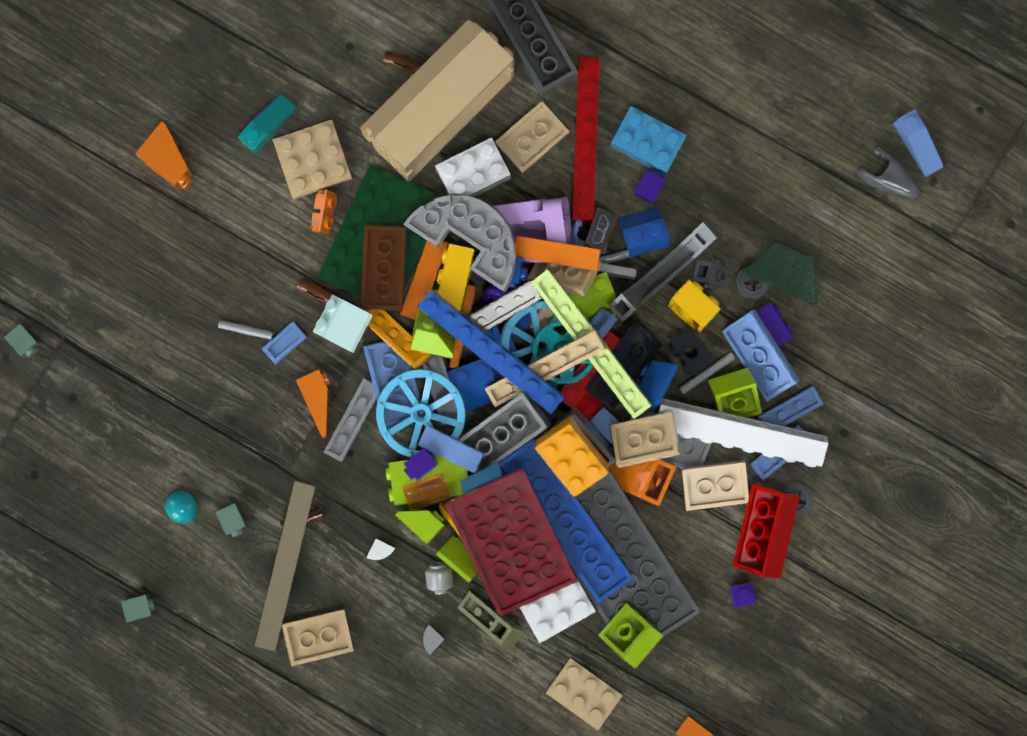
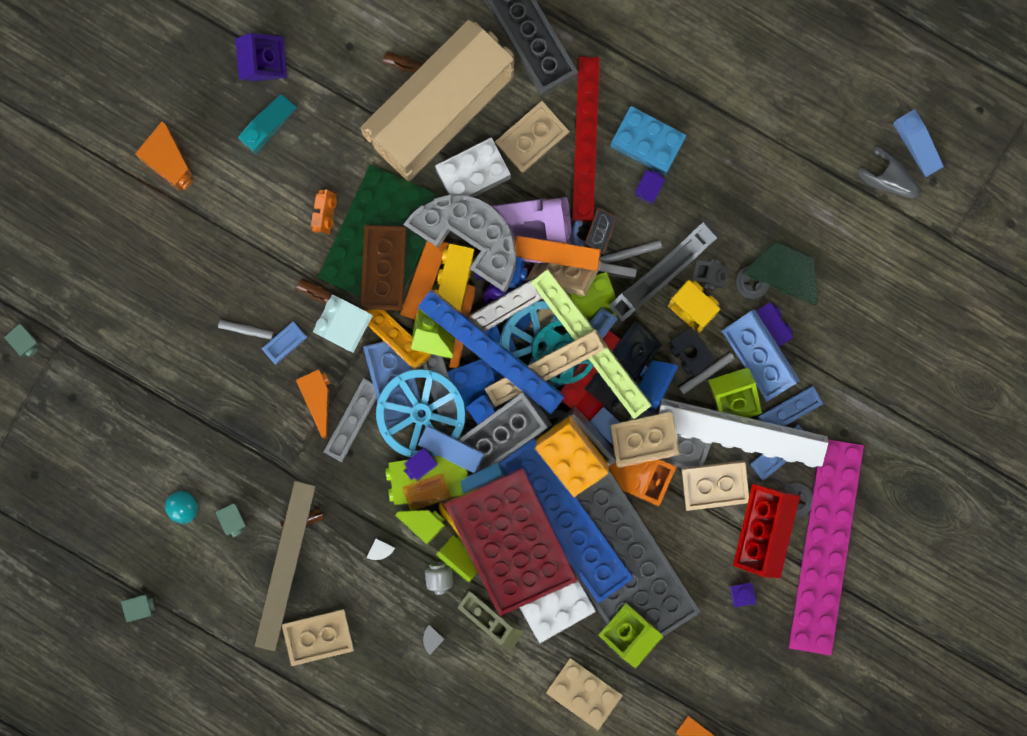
tan plate [273,120,352,199] -> none
blue slope [617,208,670,258] -> none
none -> dark purple slope [235,33,287,81]
none -> blue brick [466,394,499,425]
none -> dark pink plate [788,440,864,655]

